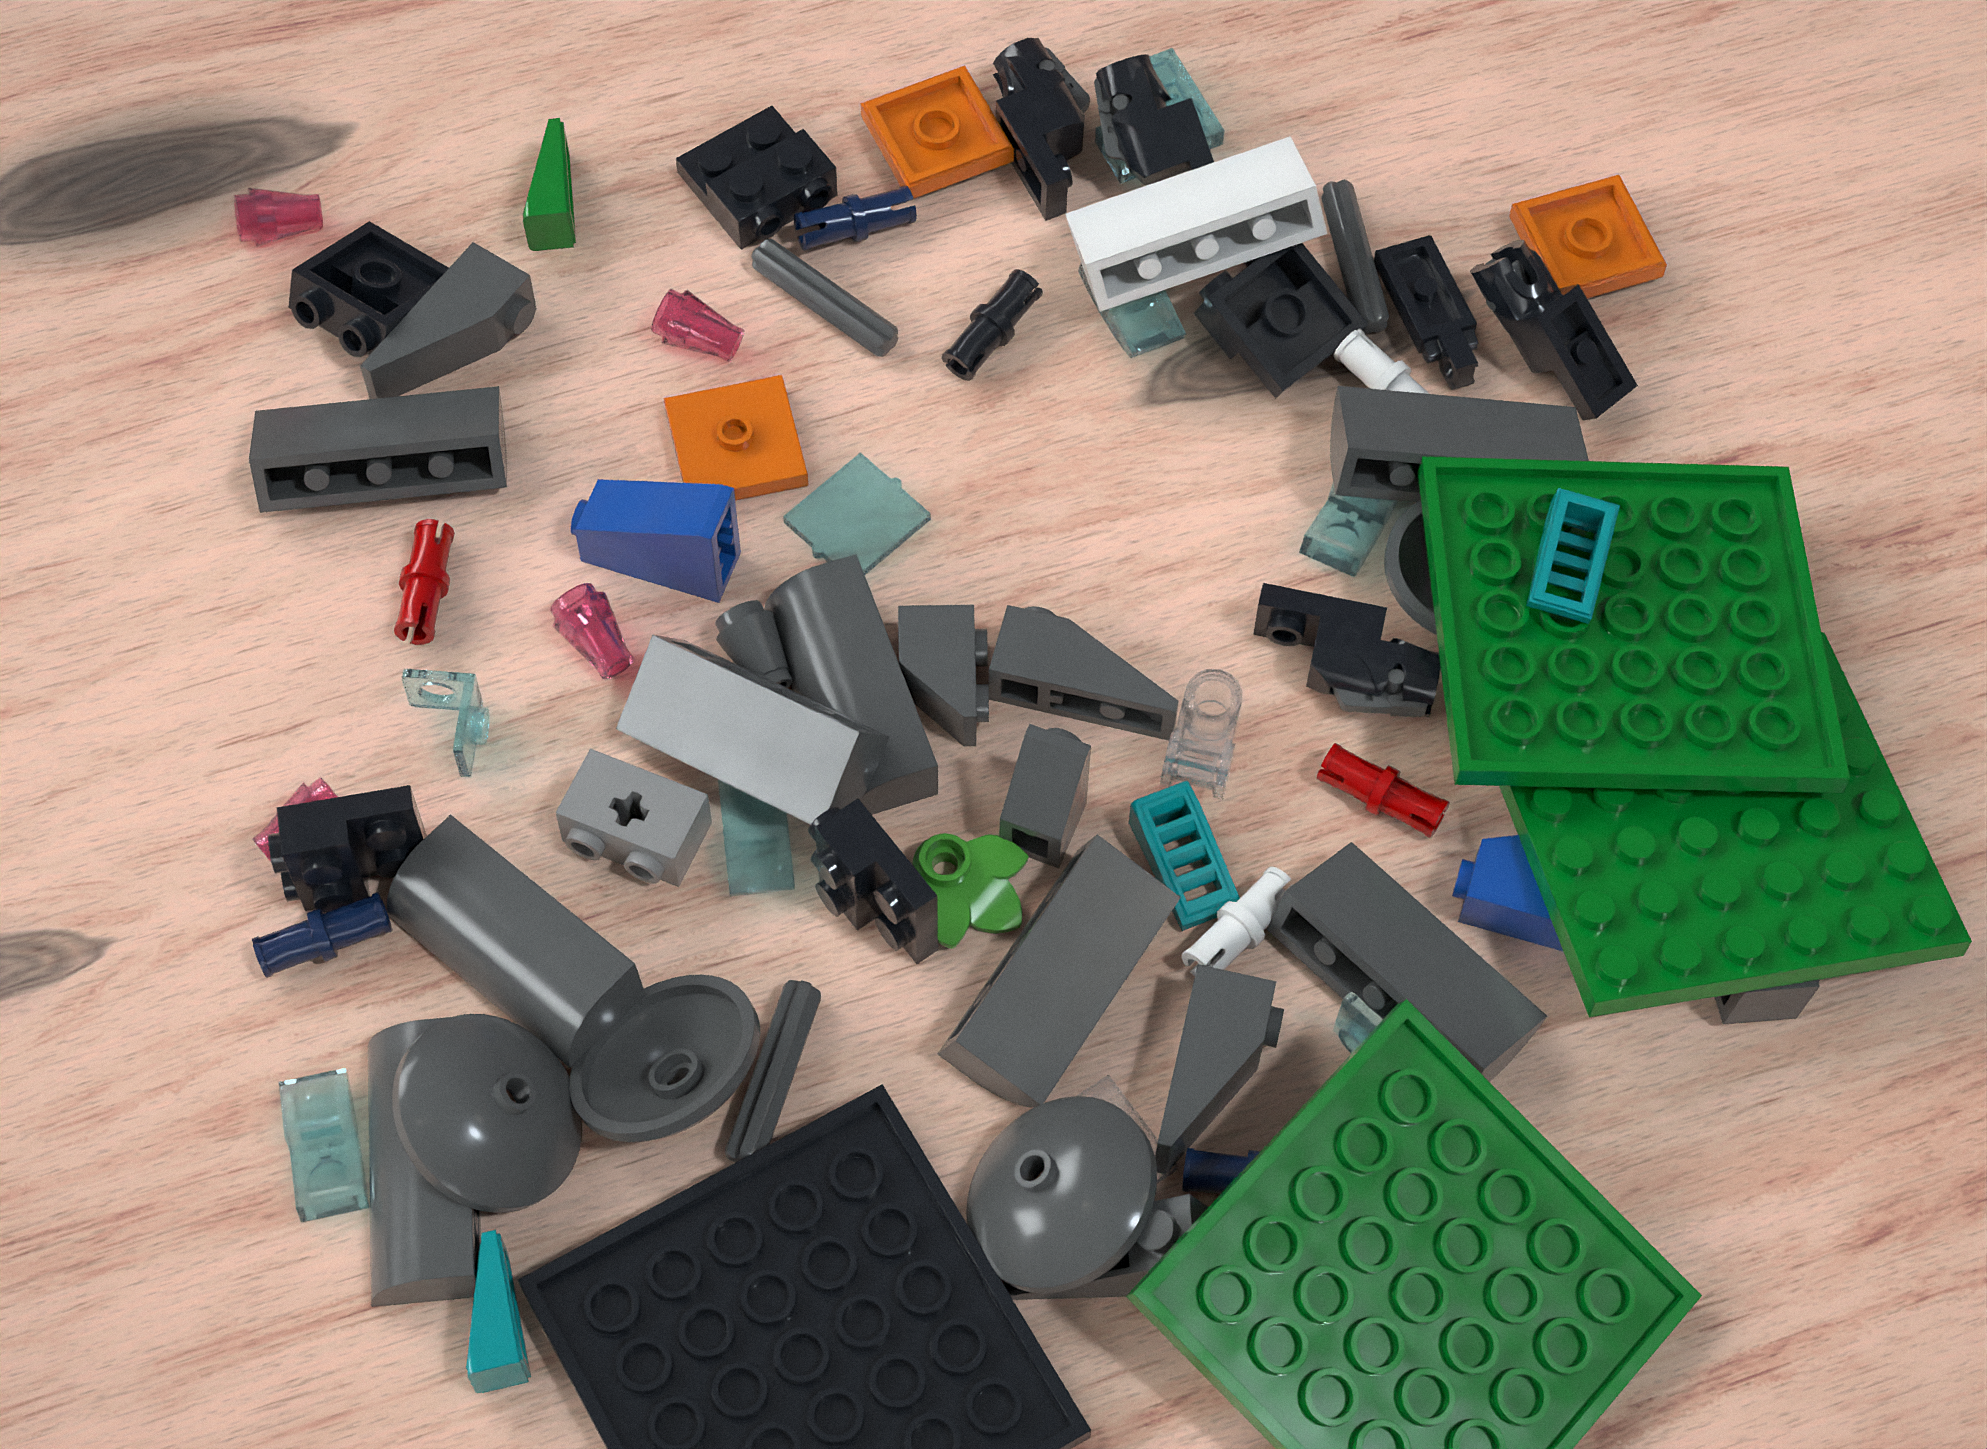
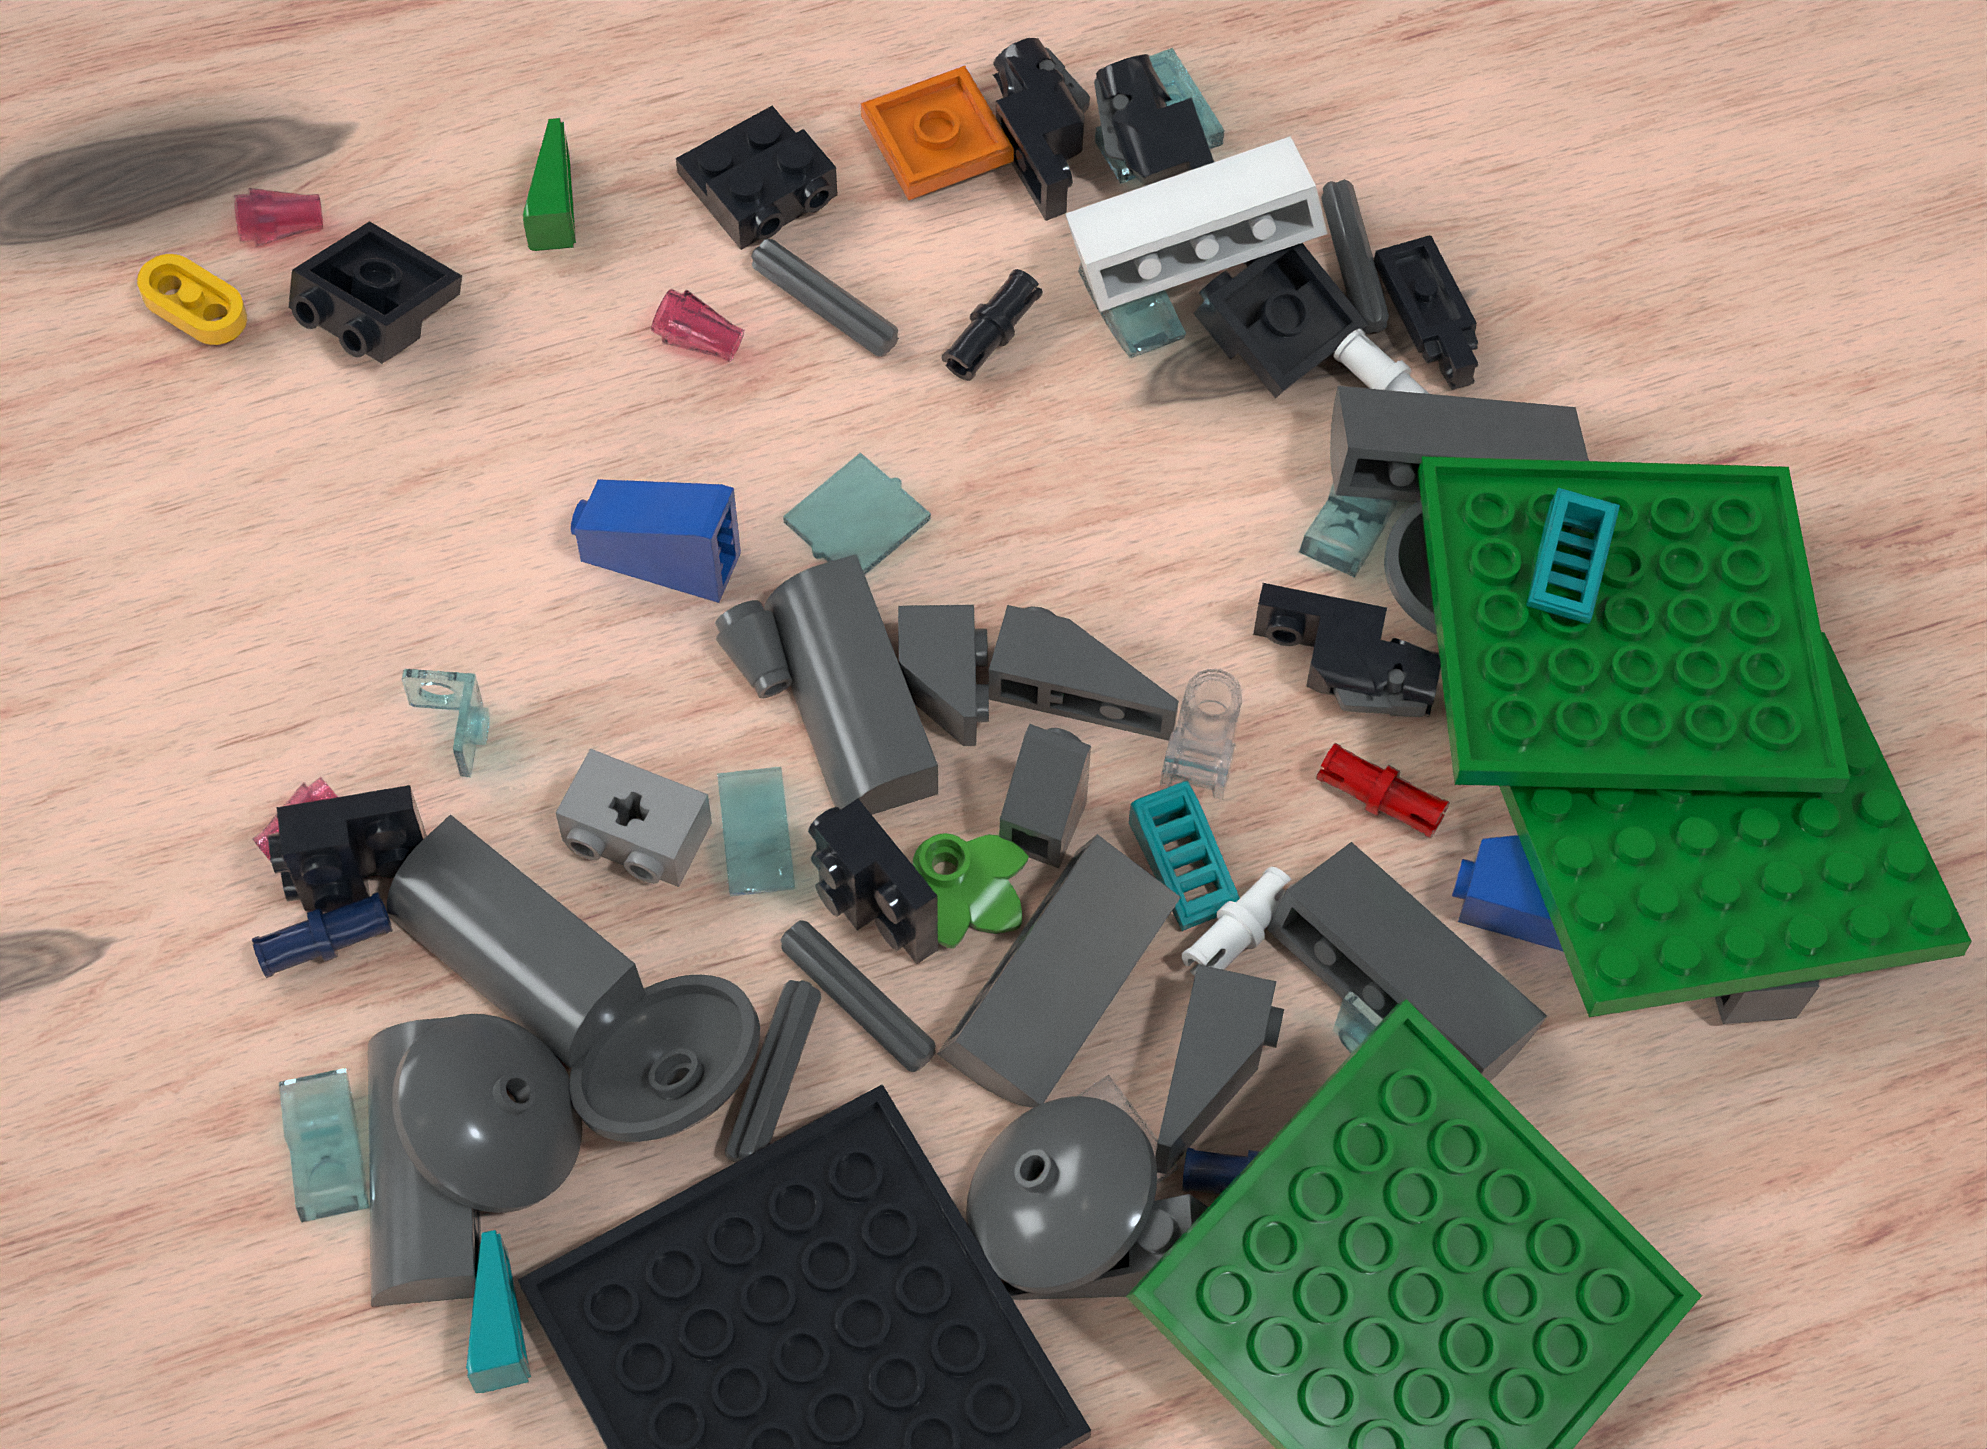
dark grey brick [249,386,507,513] -> none
dark grey slope [360,242,537,399] -> none
red pin [394,519,455,645] -> none
clear pink cone [550,583,634,680] -> none
brick [616,635,890,825] -> none
orange plate [664,375,809,500] -> none
dark blue pin [794,185,917,251] -> none
black plate [1470,239,1638,421] -> none
orange plate [1509,175,1667,299] -> none
none -> yellow plate [137,254,247,345]
none -> dark grey axle [781,920,936,1072]

